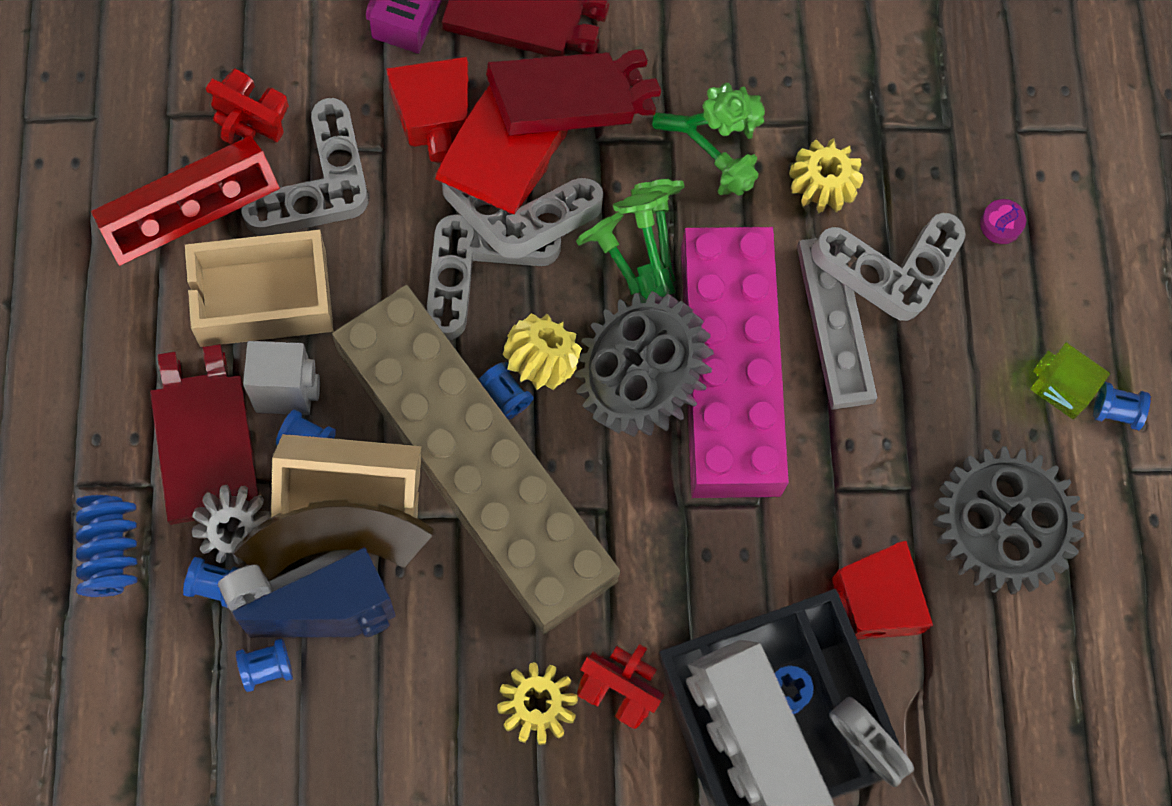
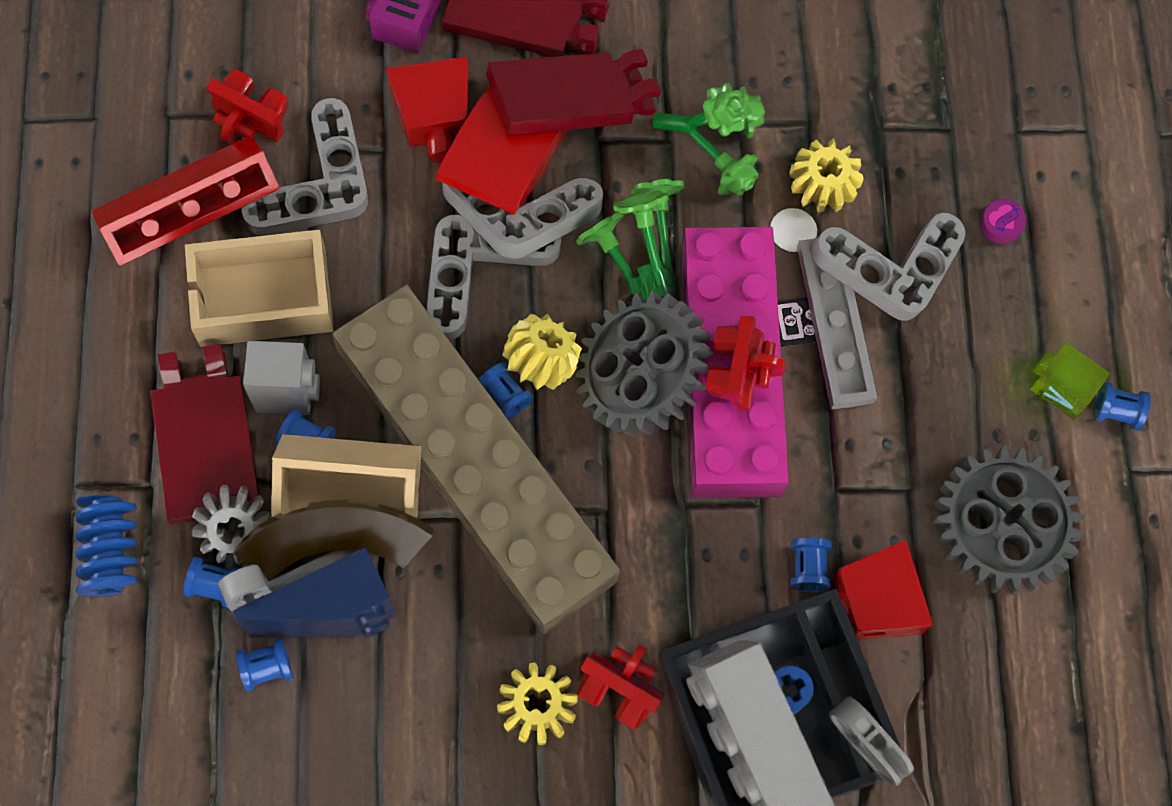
none -> red hips [706,316,786,411]
none -> white sticker [770,208,817,252]
none -> black sticker [778,298,817,347]
none -> blue bush [790,537,832,592]

